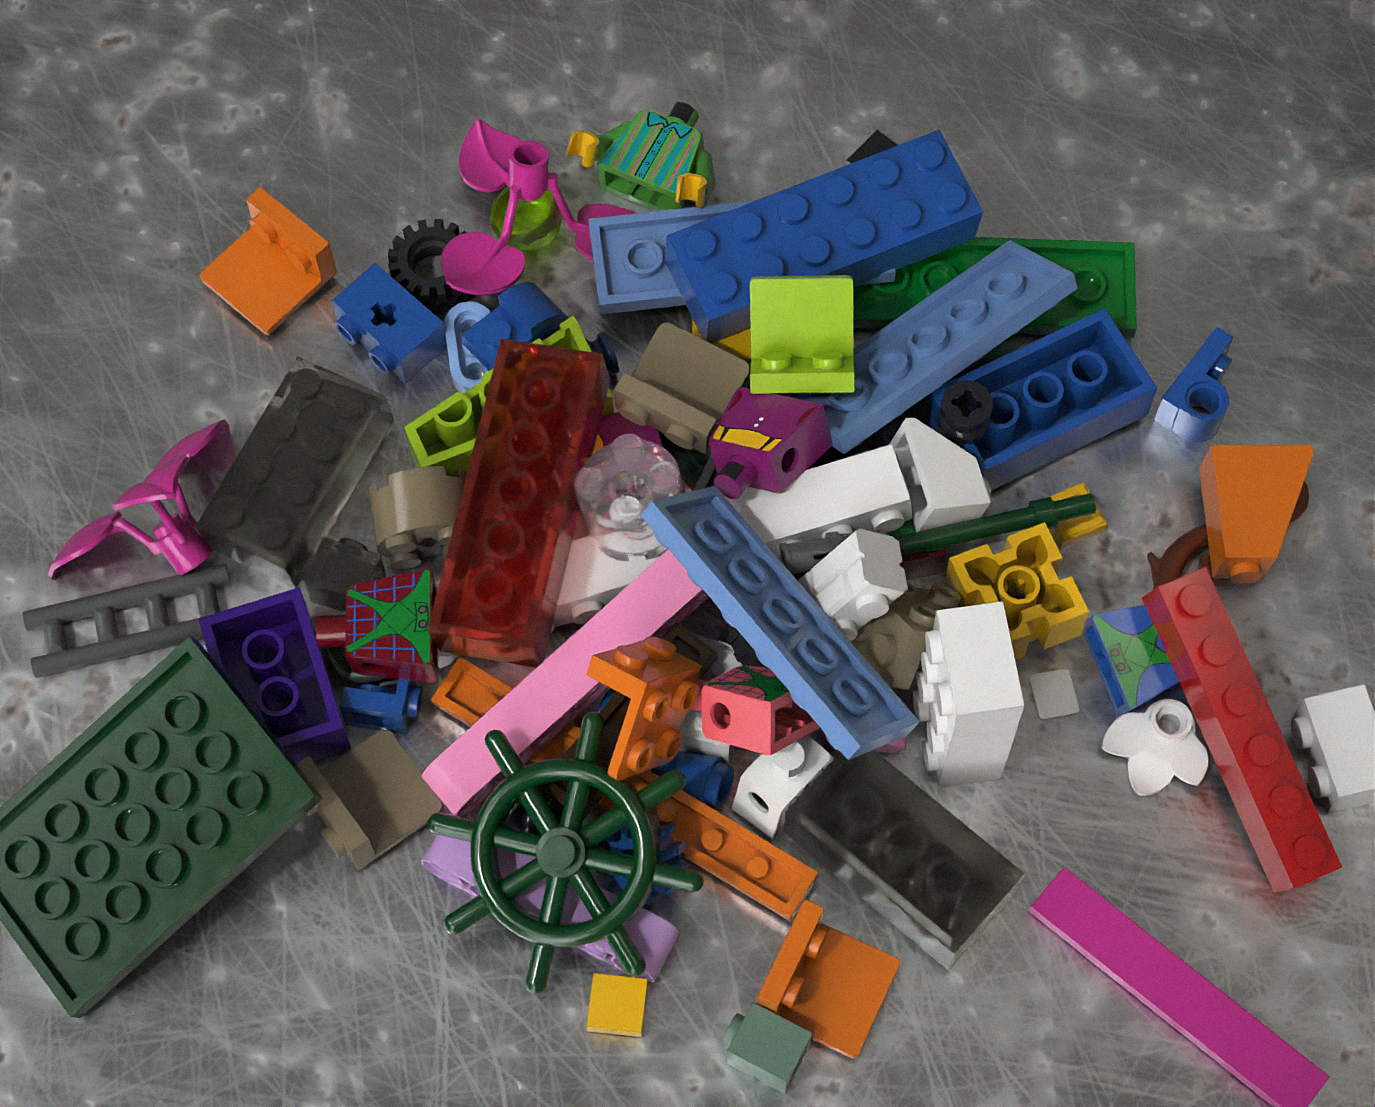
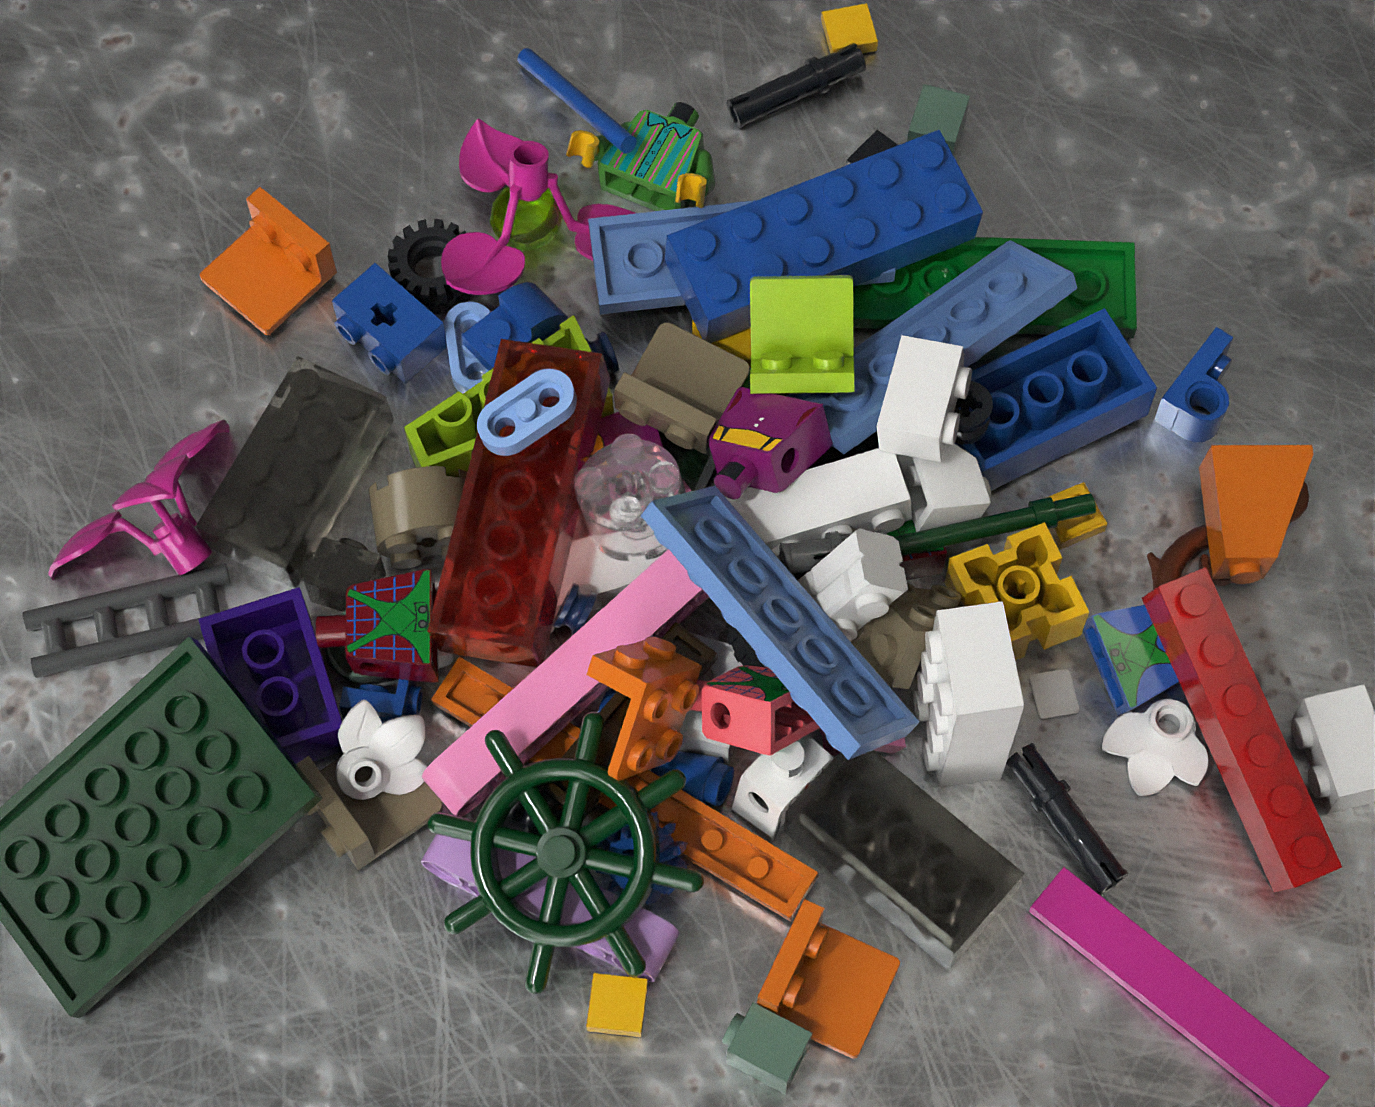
none -> white plate [335,699,427,800]
none -> light blue plate [477,369,577,456]
none -> blue bar [517,48,637,154]
none -> dark blue bush [553,583,597,635]
none -> black pin [727,43,866,129]
none -> yellow tile [821,3,878,54]
none -> white brick [877,335,972,462]
none -> sand green brick [907,84,970,157]
none -> black pin [1006,743,1129,894]

